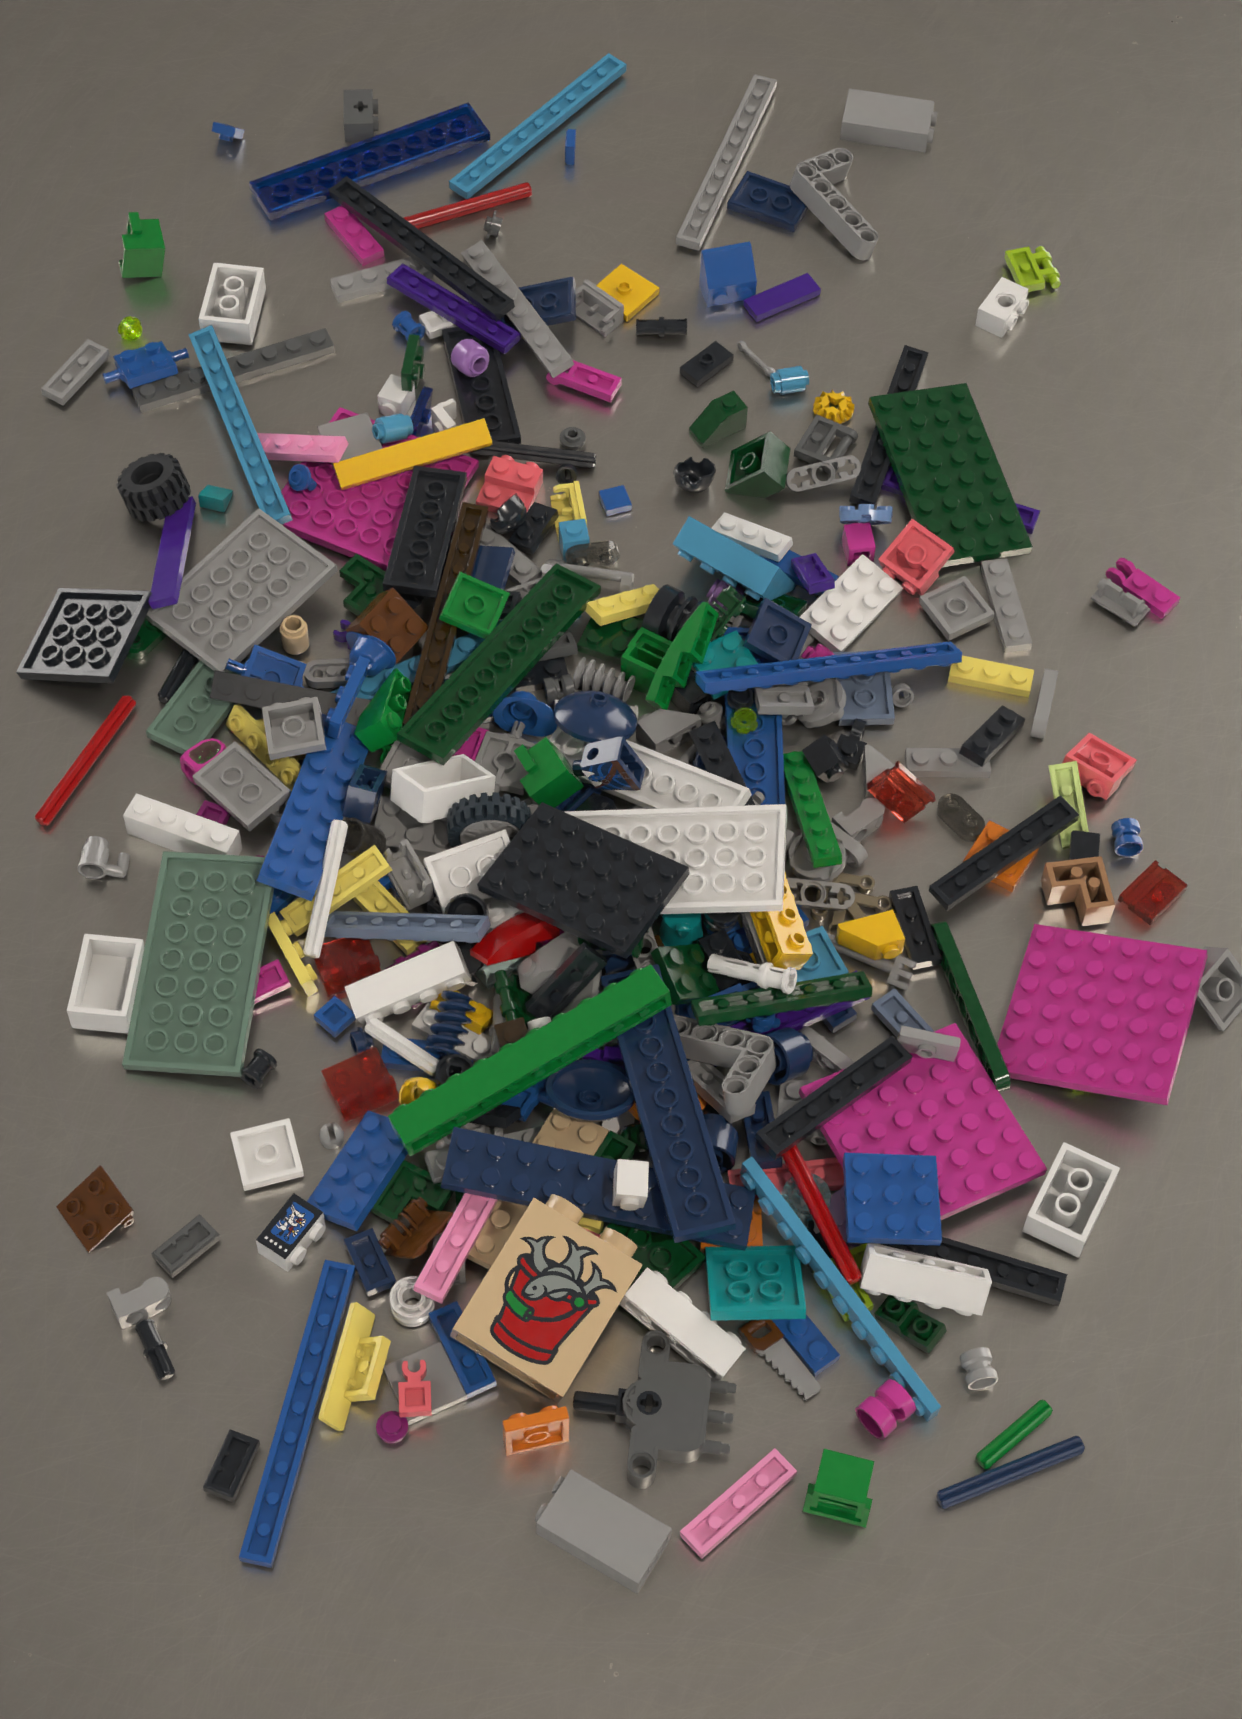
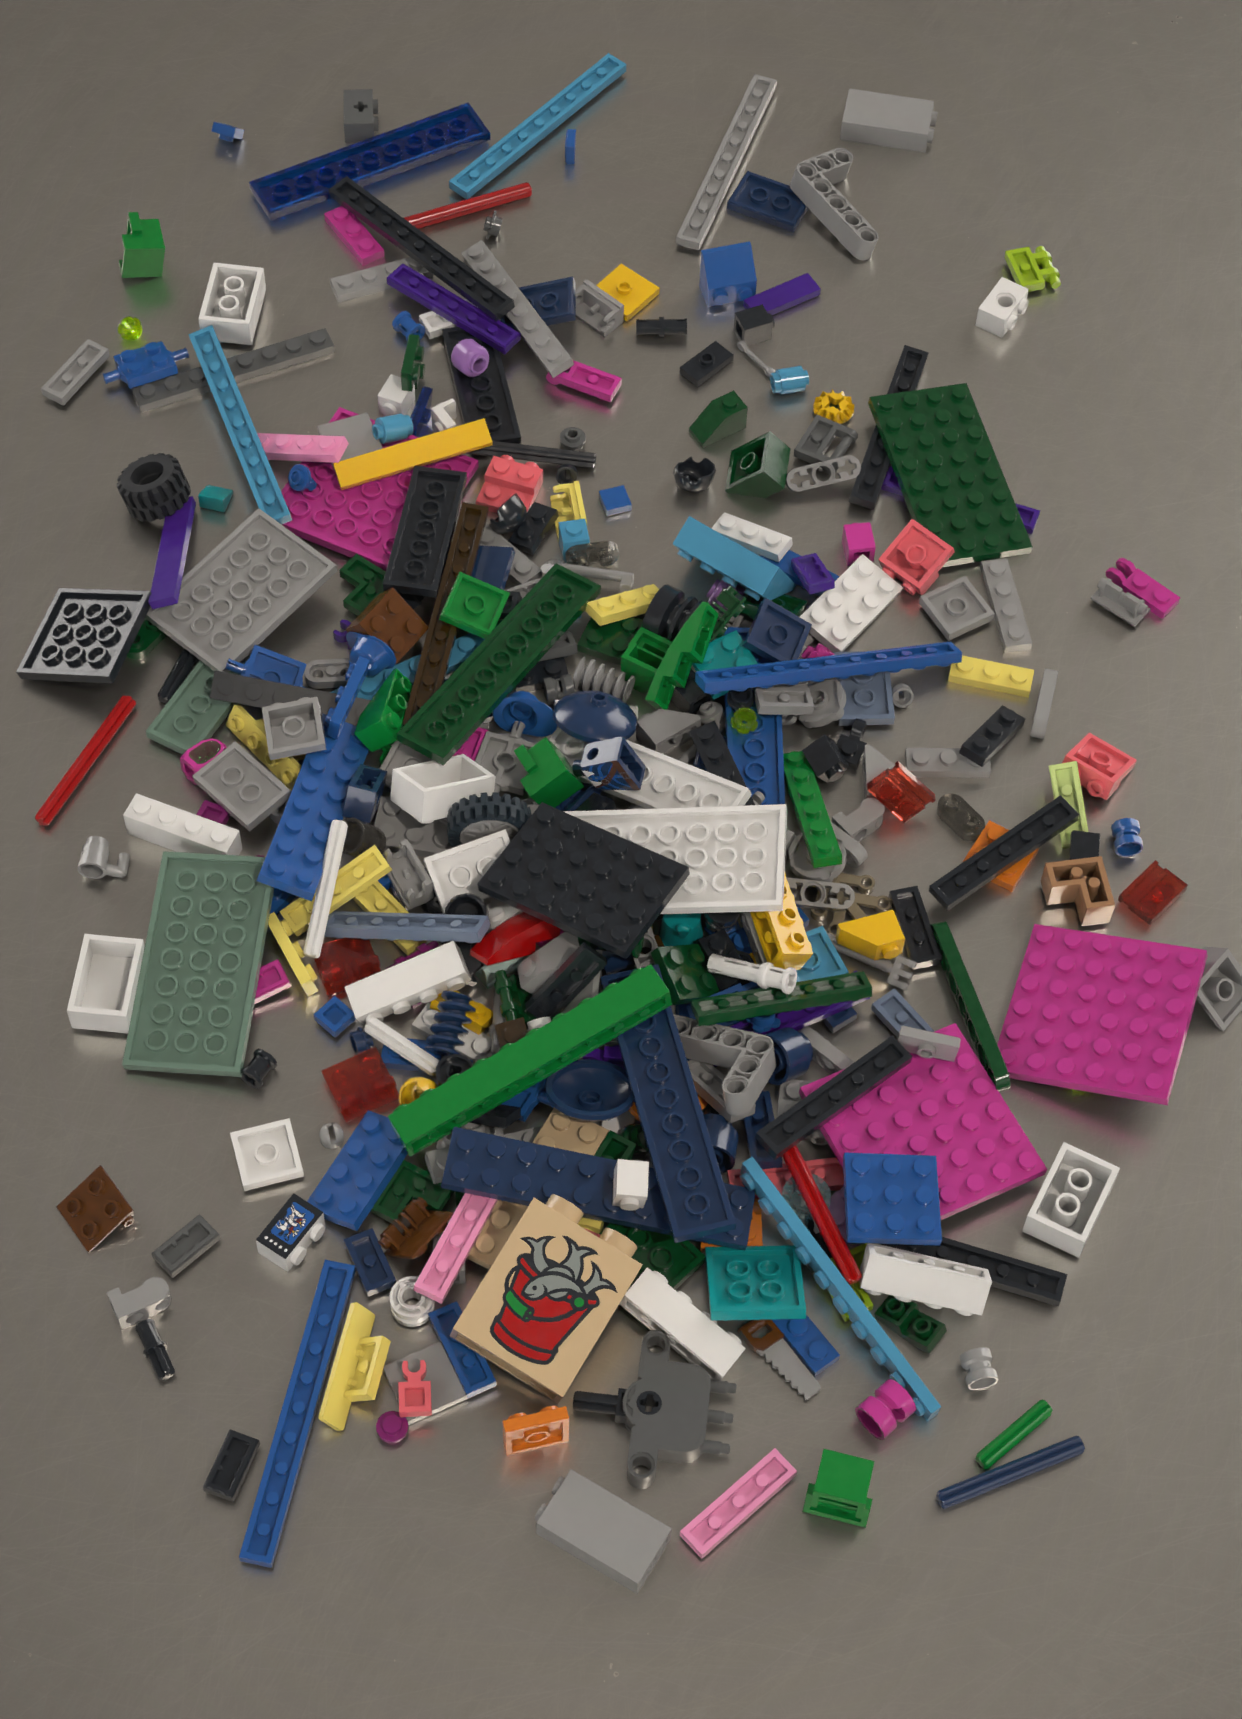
tan brick [280,615,309,655] -> none
medium blue plate [839,504,893,525] -> none
none -> black brick [733,304,775,346]

